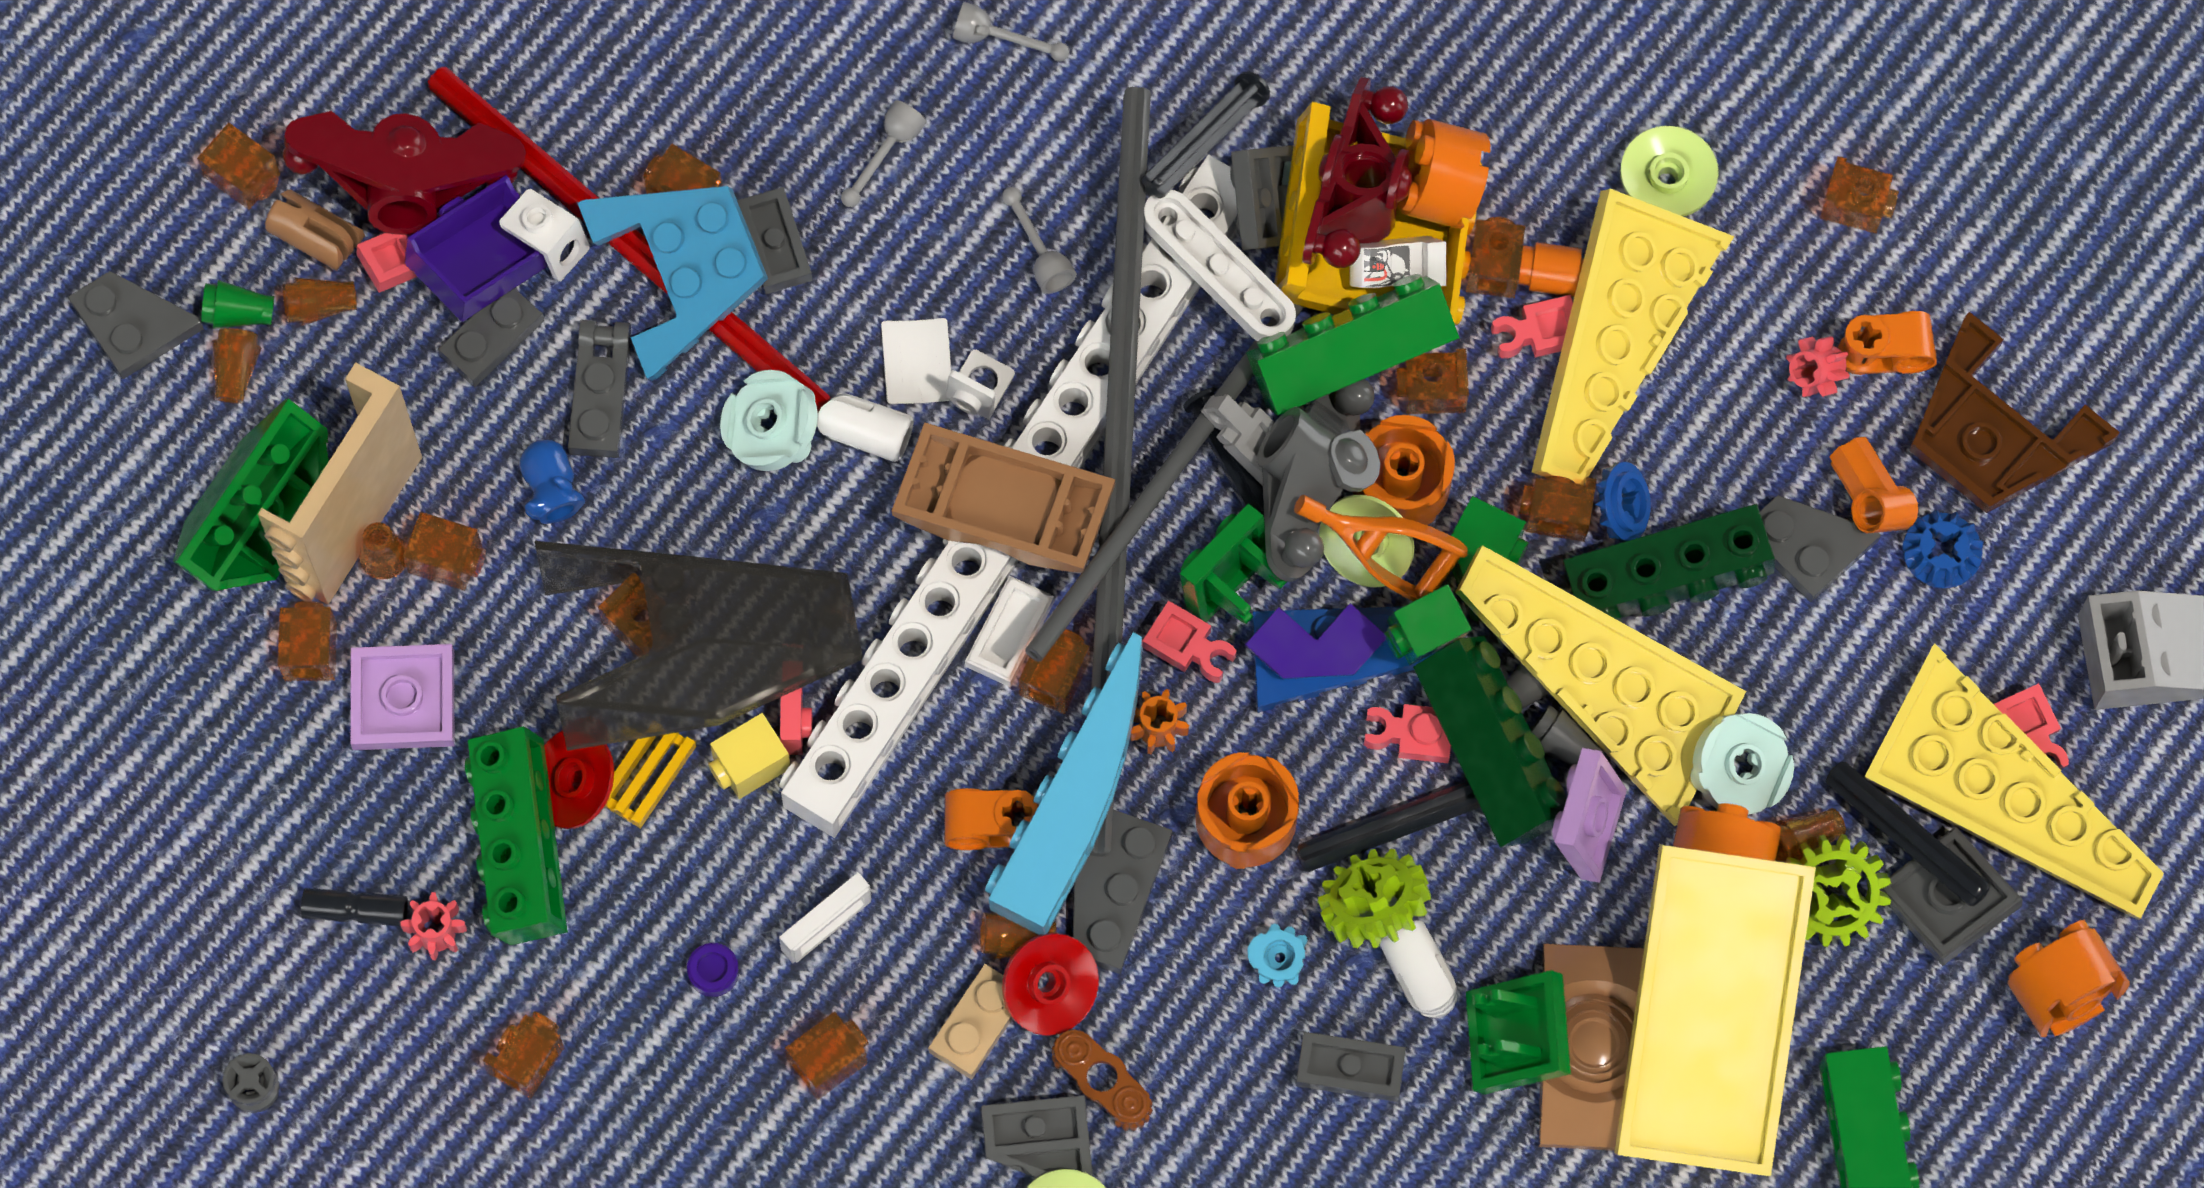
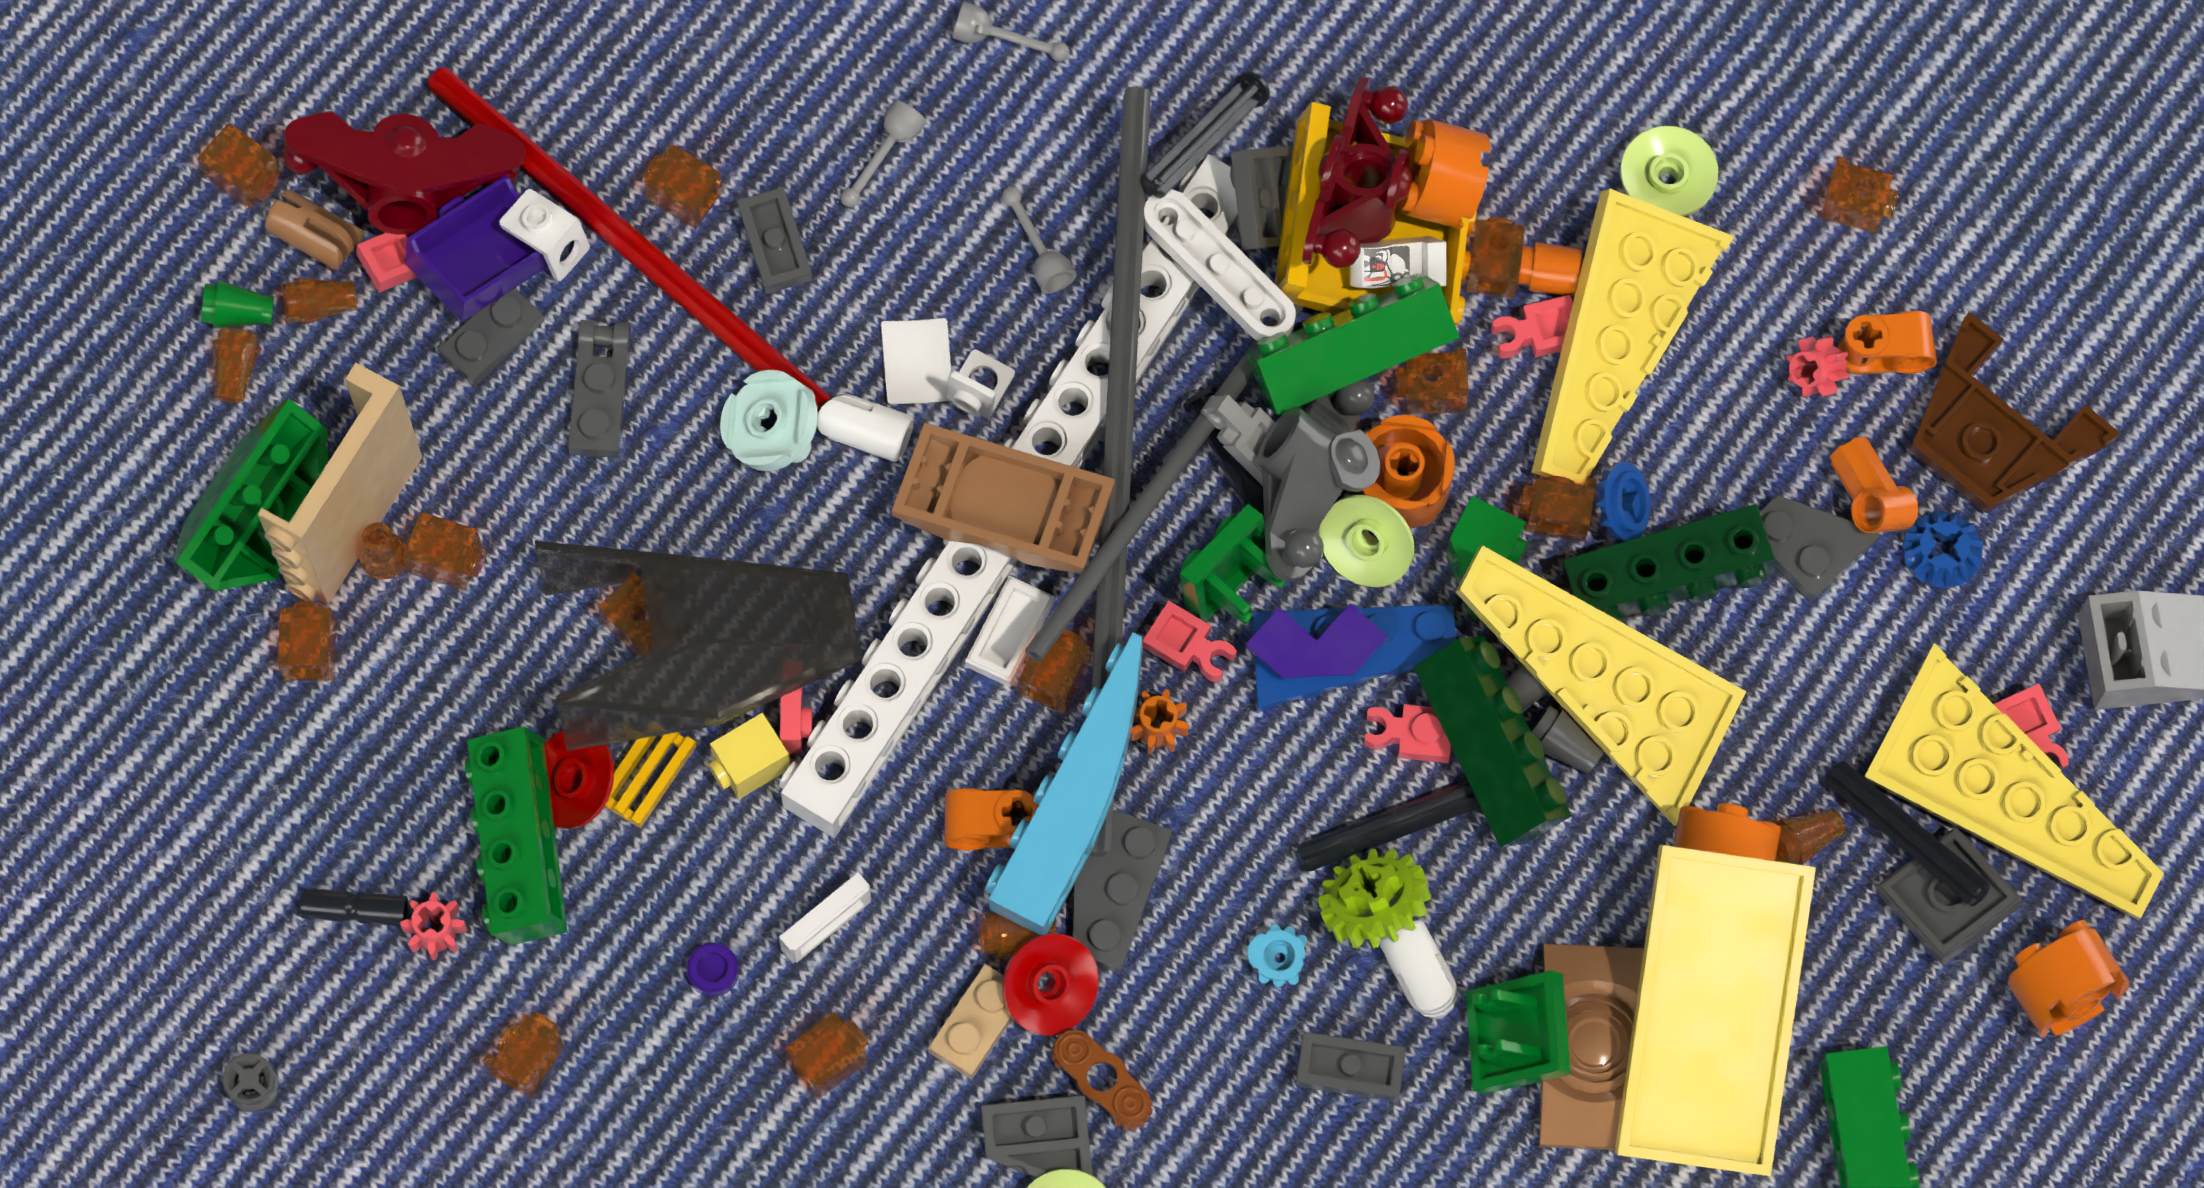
dark grey wing [68,271,204,379] -> none
lavender plate [351,644,455,750] -> none
blue animal [519,440,585,524] -> none
dark azure wing [578,186,768,380] -> none
orange brick [1195,752,1299,869] -> none
orange piece [1294,495,1468,602] -> none
green brick [1384,584,1472,666] -> none
lavender plate [1553,748,1627,883] -> none
light aqua plate [1690,713,1794,815] -> none
lime gear [1785,834,1891,947] -> none

